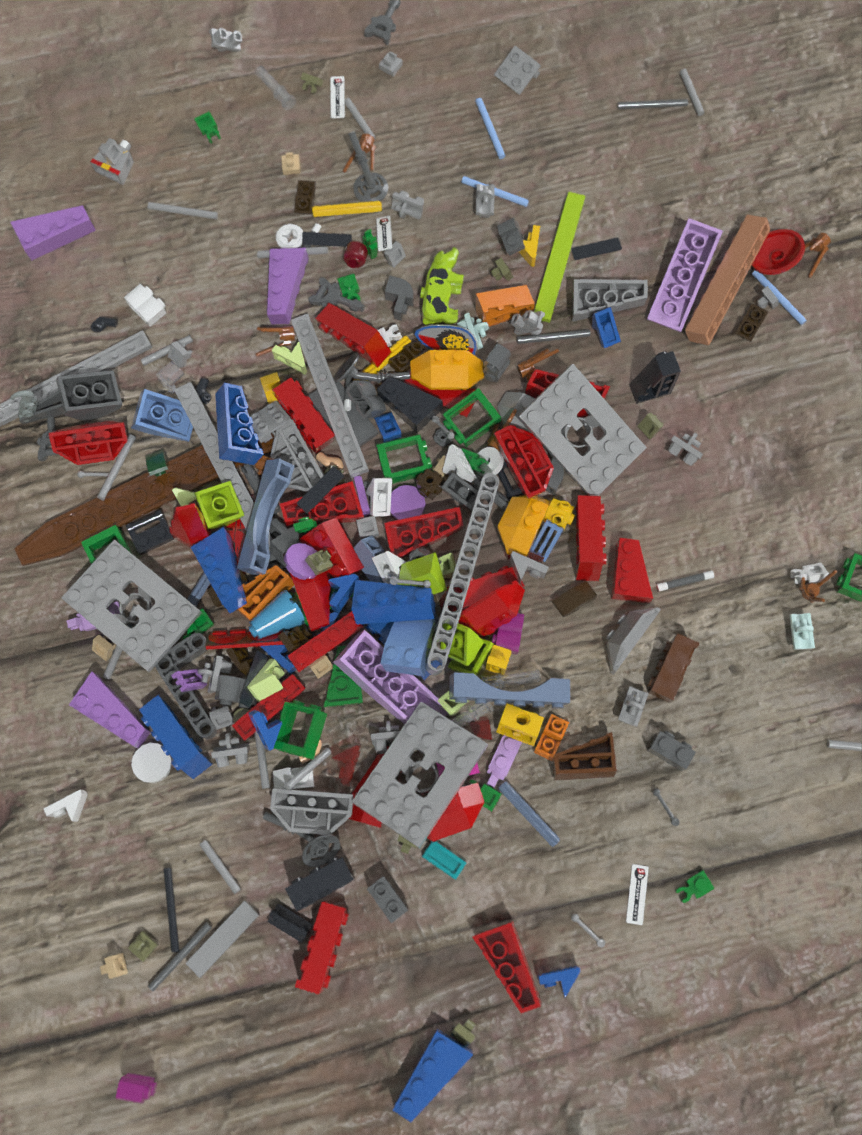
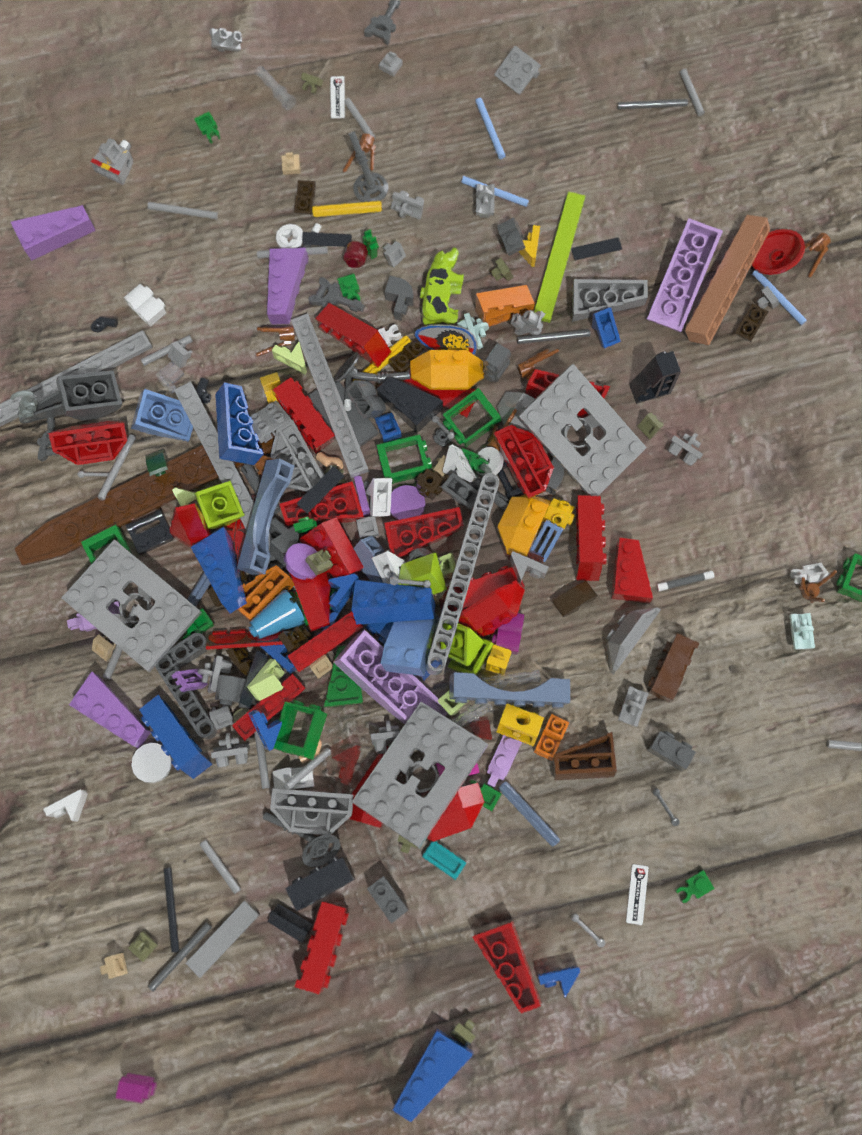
white sticker [376,216,392,251] -> none

